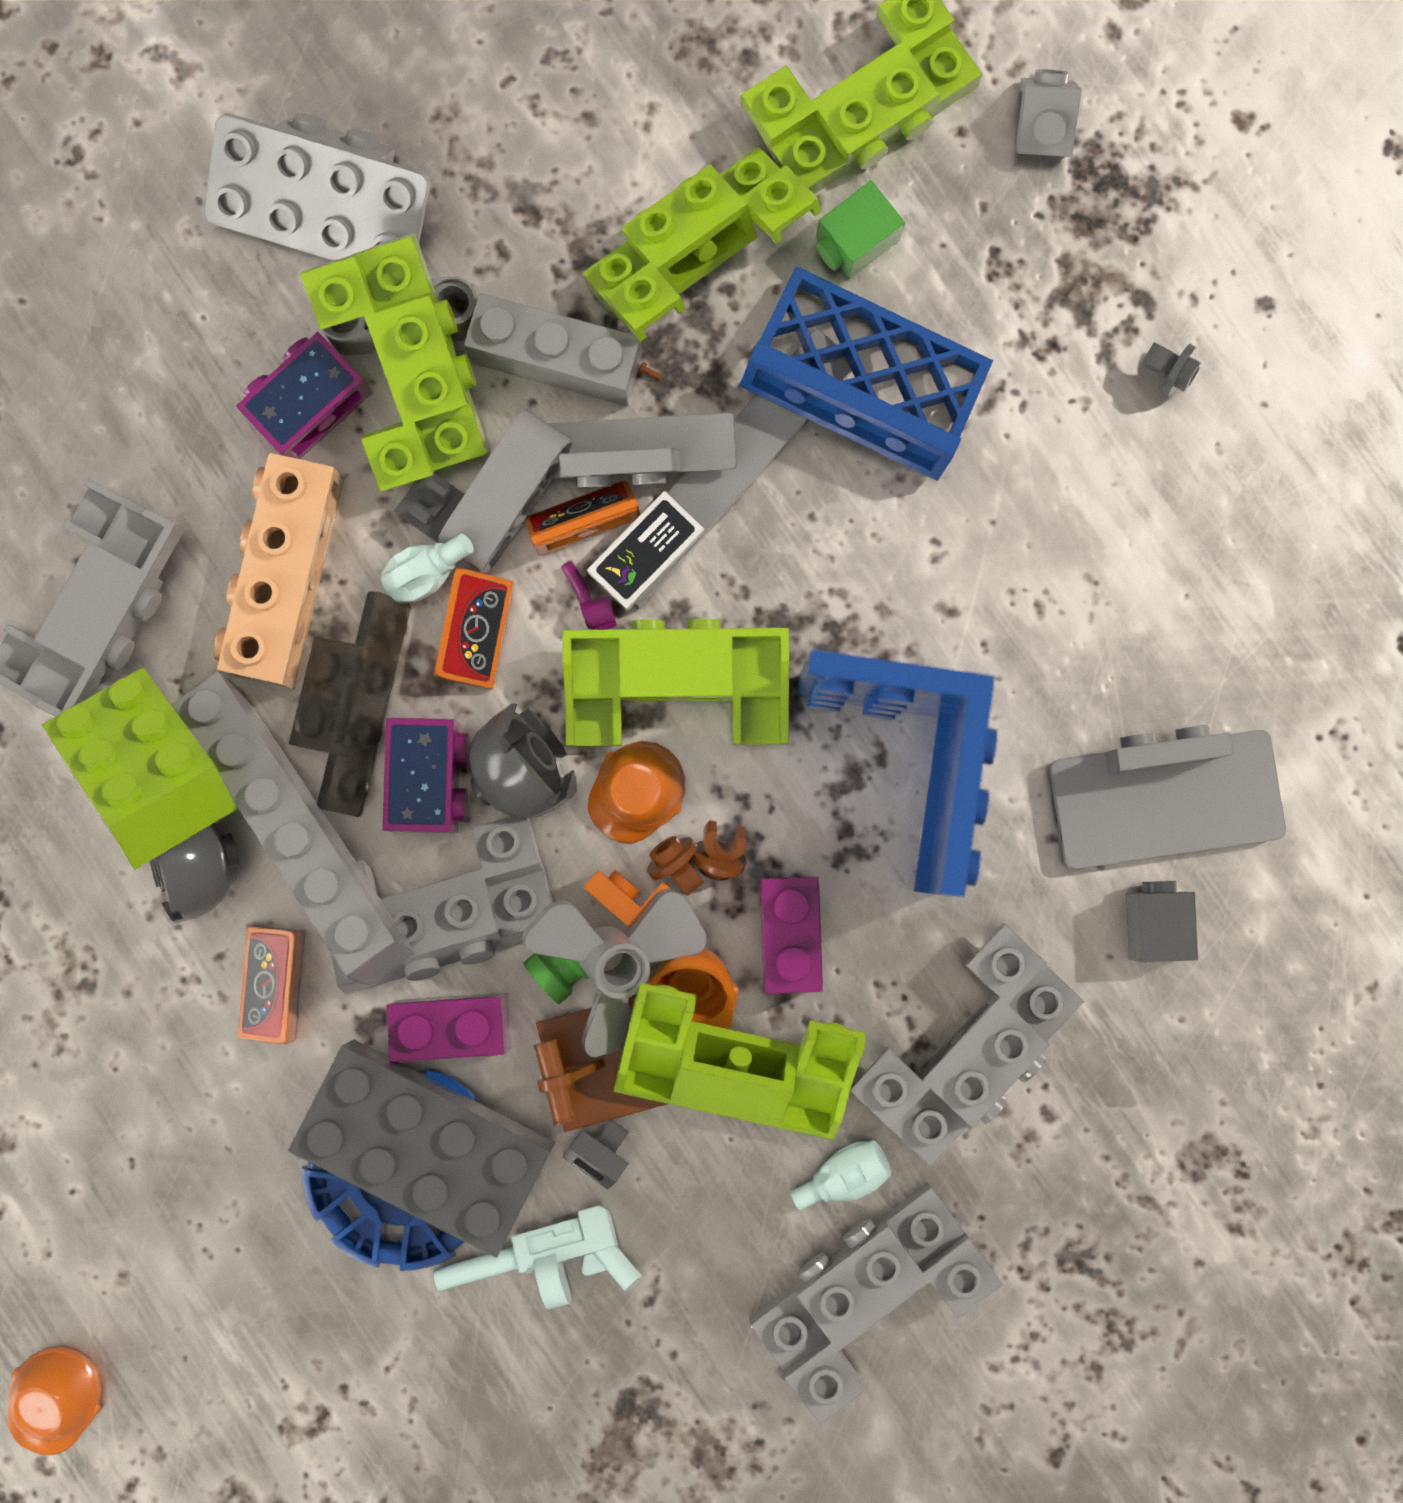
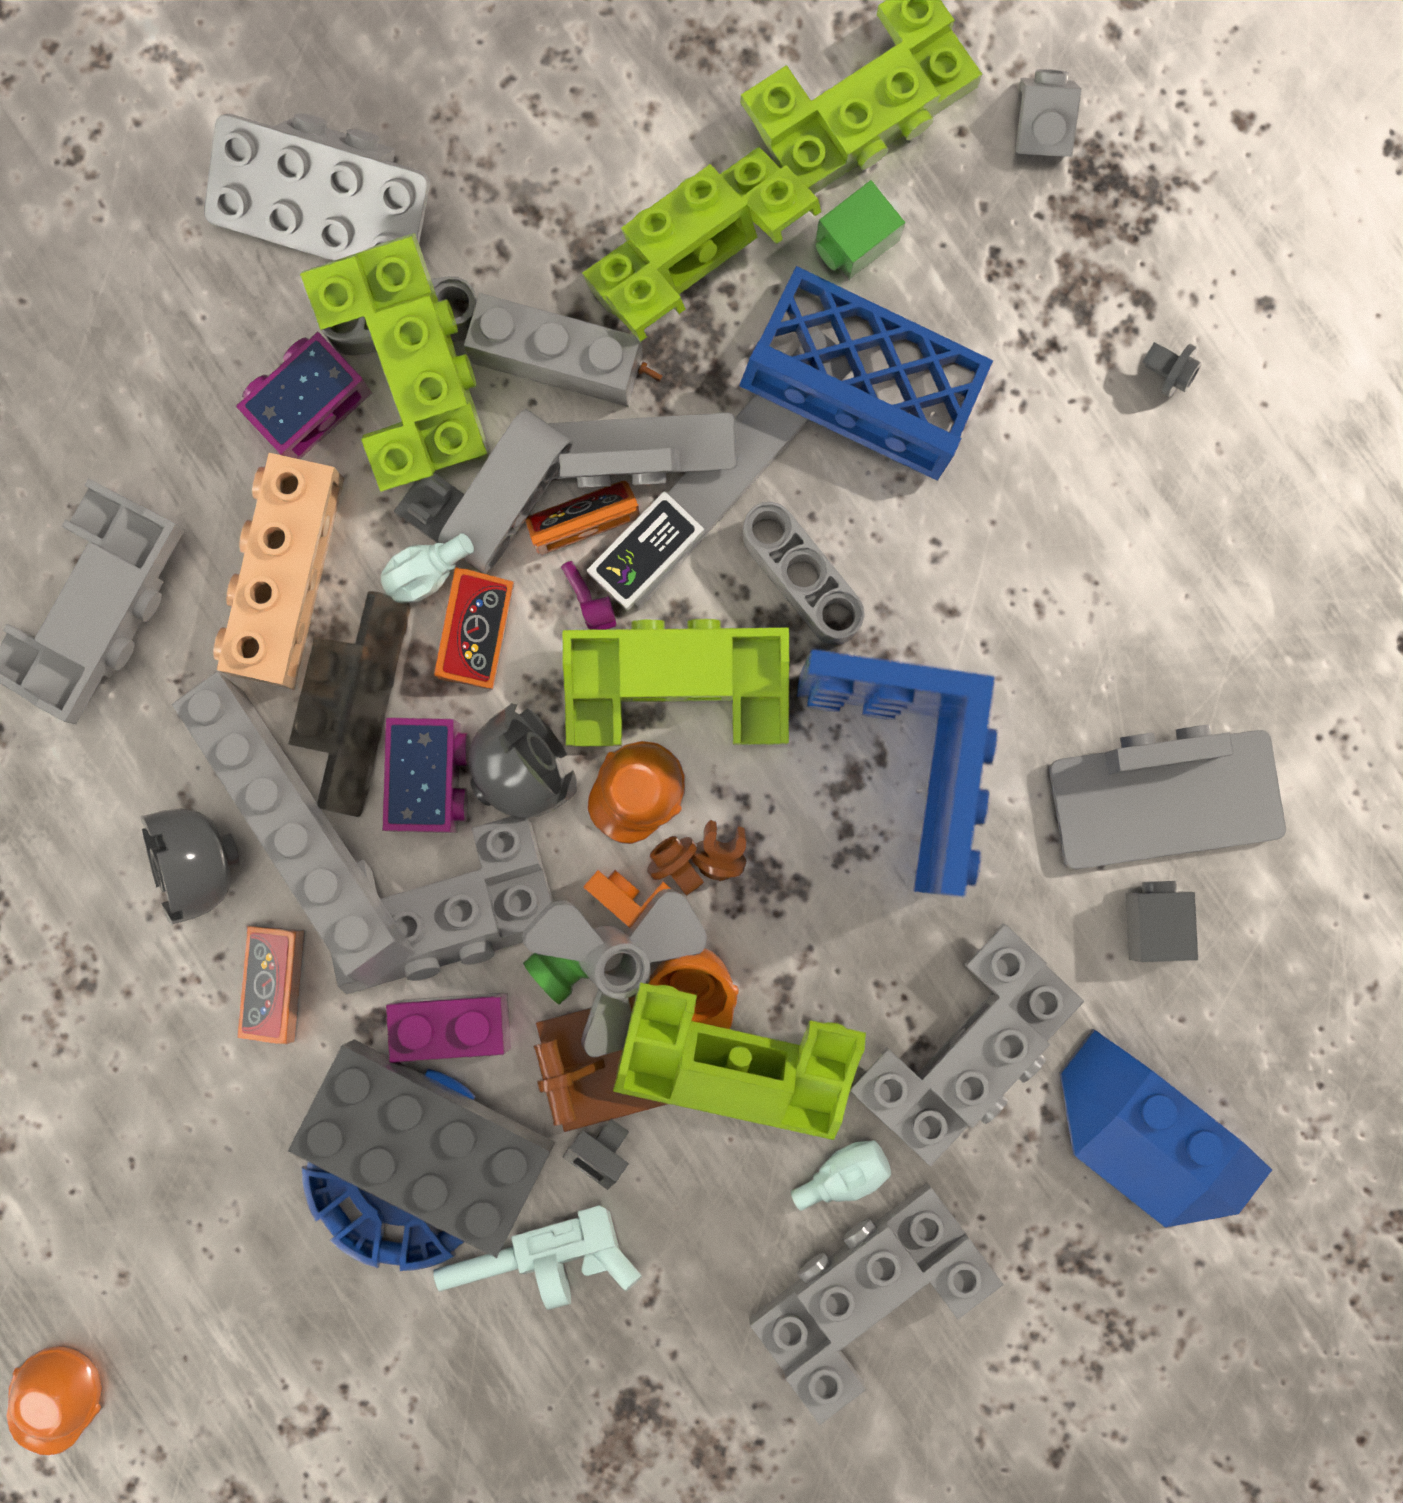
lime brick [41,668,237,870] -> none
magenta brick [759,877,823,994] -> none
none -> light grey beam [743,502,865,645]
none -> blue wedge [1059,1029,1272,1228]

